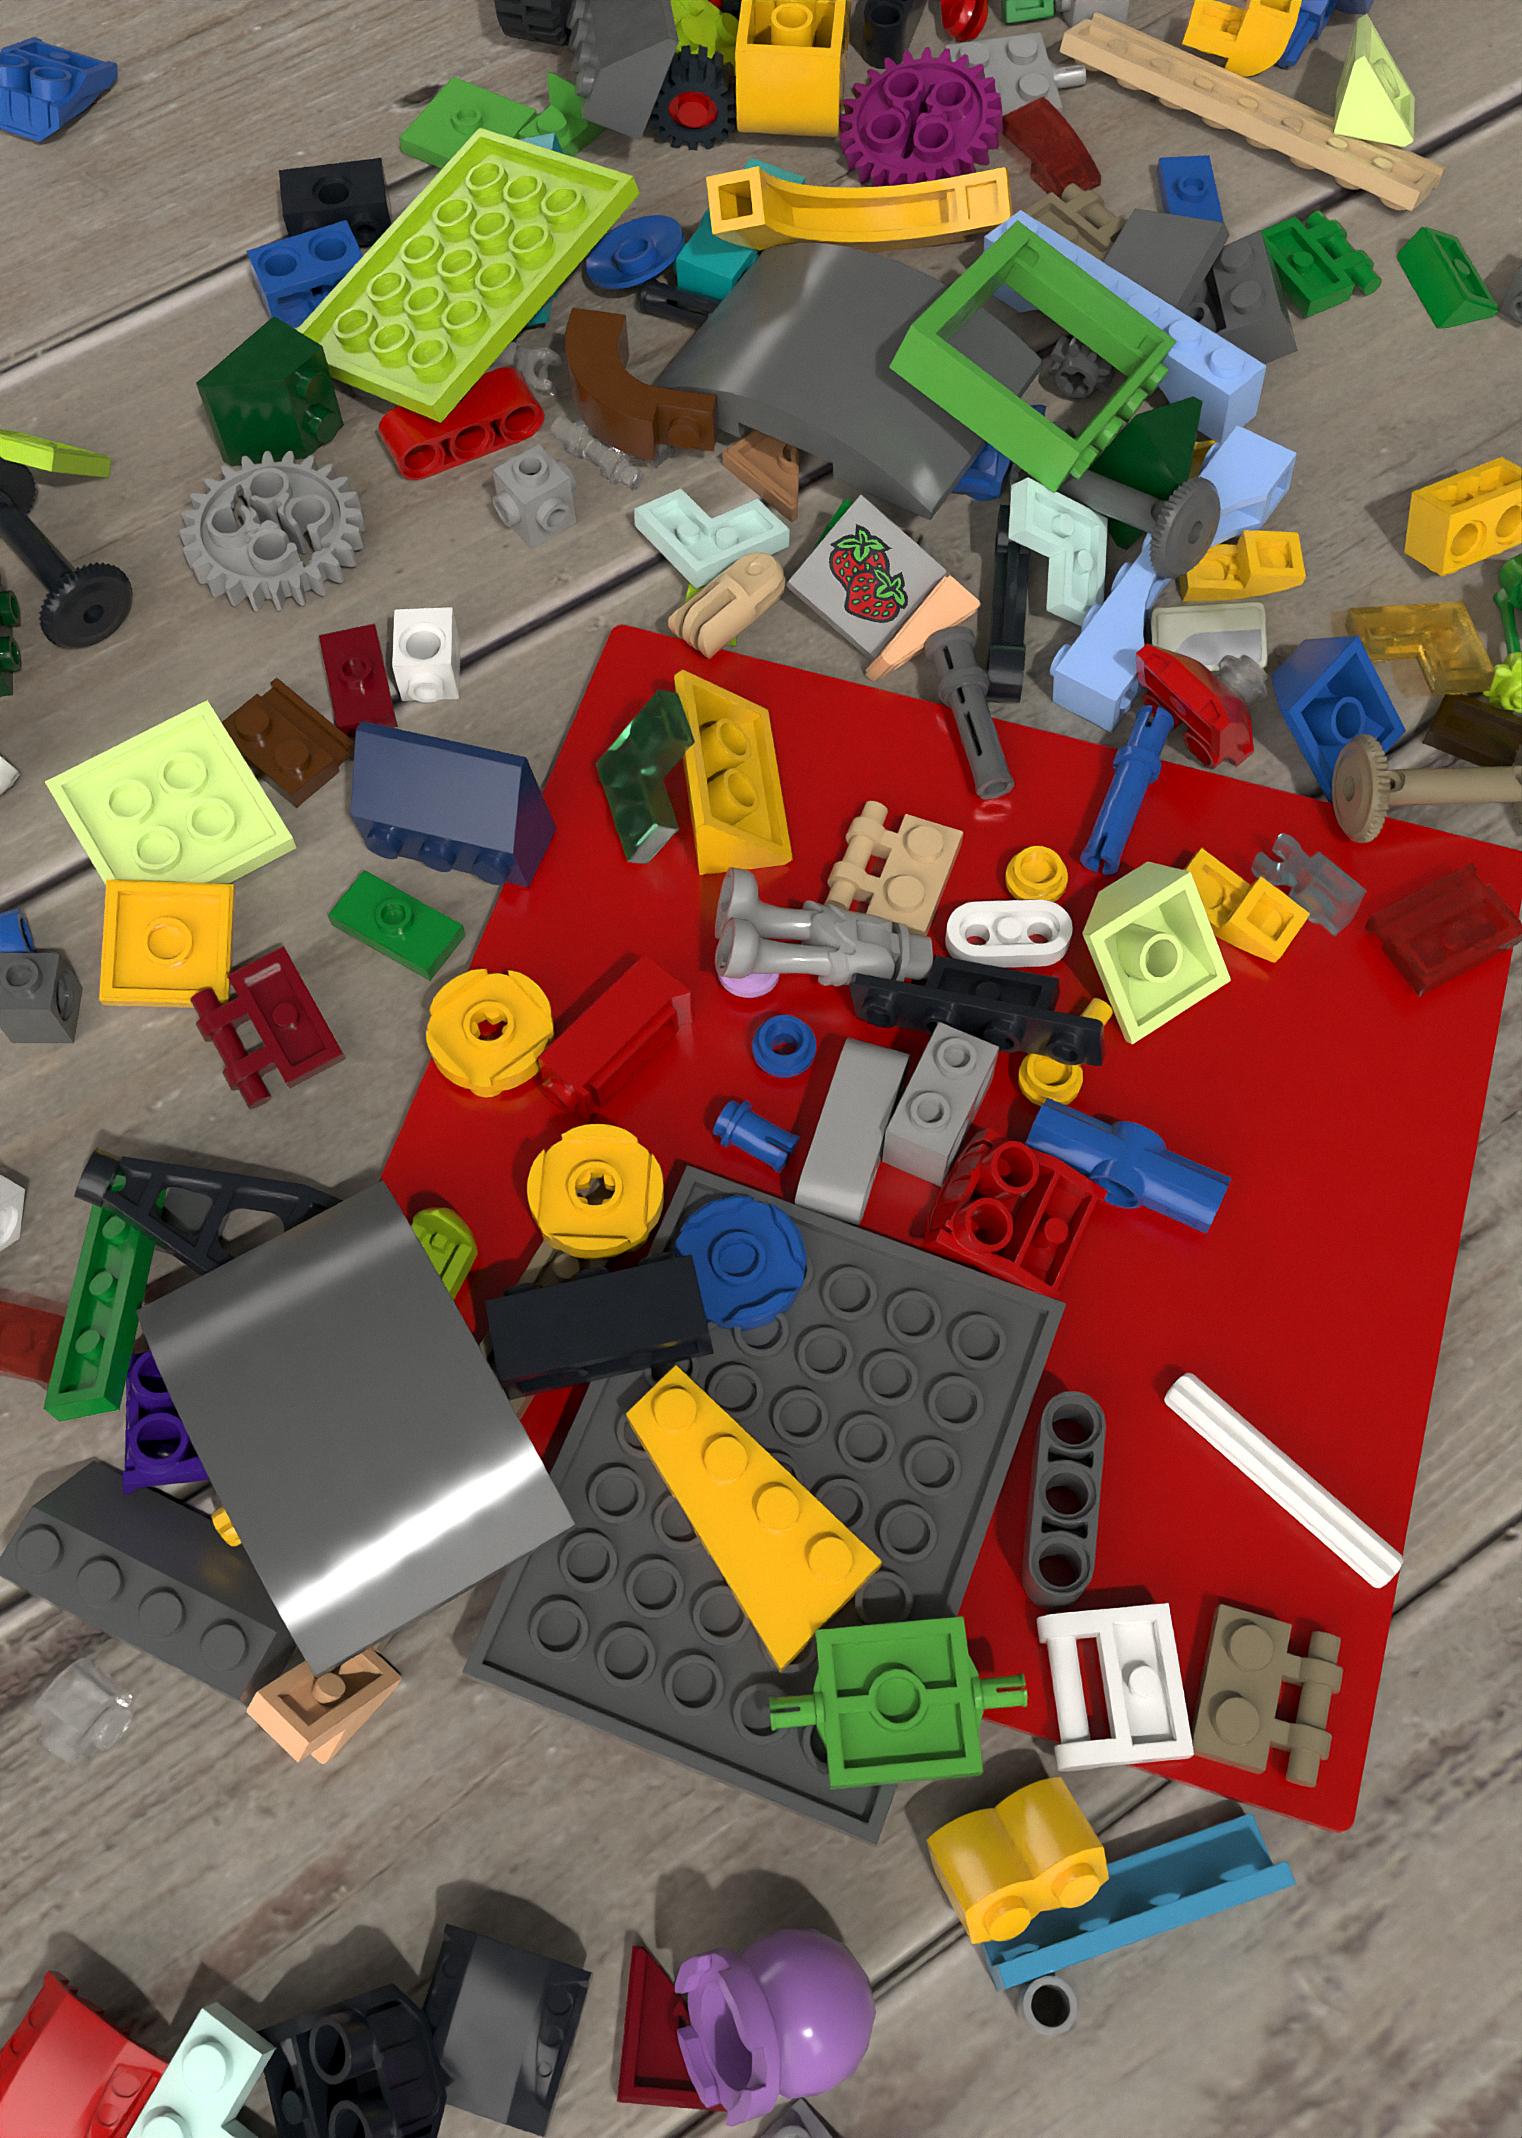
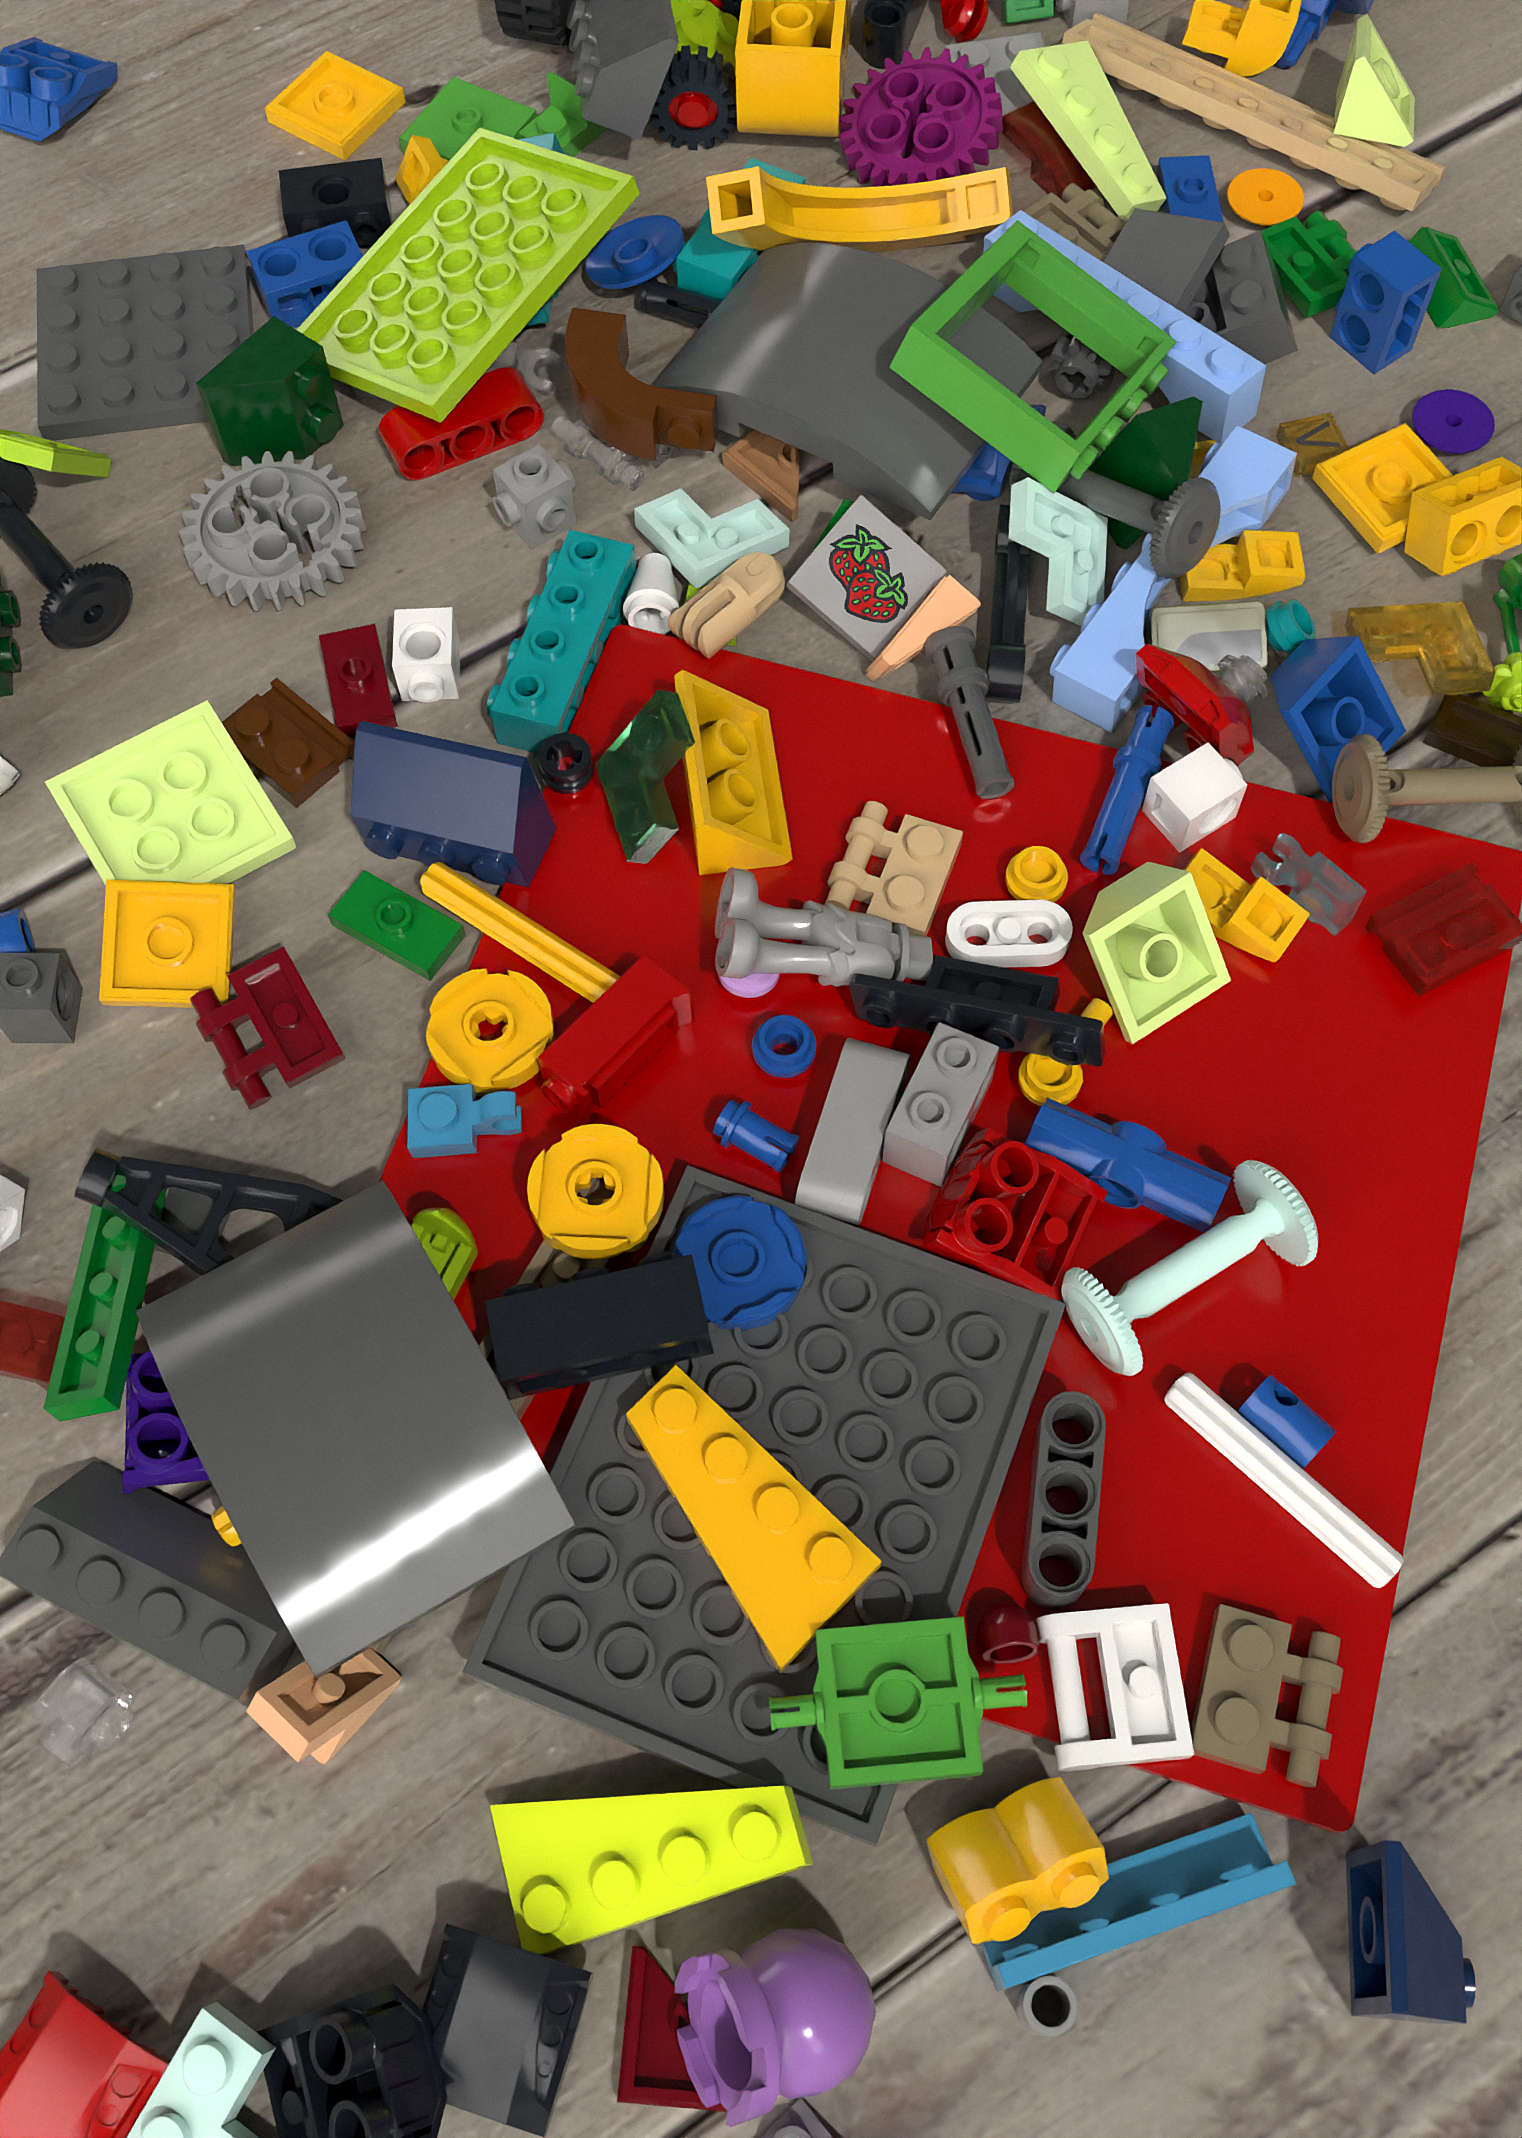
none -> dark grey plate [37,244,254,441]
none -> yellow tile [264,50,406,161]
none -> yellow tile [395,135,449,205]
none -> dark azure plate [407,1084,522,1158]
none -> yellow axle [419,862,621,1003]
none -> teal brick [487,529,637,754]
none -> neon yellow wing [490,1786,813,1956]
none -> black bush [537,733,594,794]
none -> white cone [623,553,679,635]
none -> dark red hinge [979,1602,1040,1664]
none -> yellowish green wing [1010,40,1167,219]
none -> light aqua hose [1061,1160,1318,1376]
none -> white brick [1141,742,1248,853]
none -> light orange piece [1227,168,1304,226]
none -> blue piece [1238,1374,1337,1469]
none -> teal plate [1266,599,1316,655]
none -> clear yellow tile [1276,412,1349,477]
none -> yellow plate [1312,423,1453,554]
none -> blue brick [1329,231,1442,375]
none -> dark blue slope [1346,1840,1476,2024]
none -> dark purple piece [1412,389,1495,454]

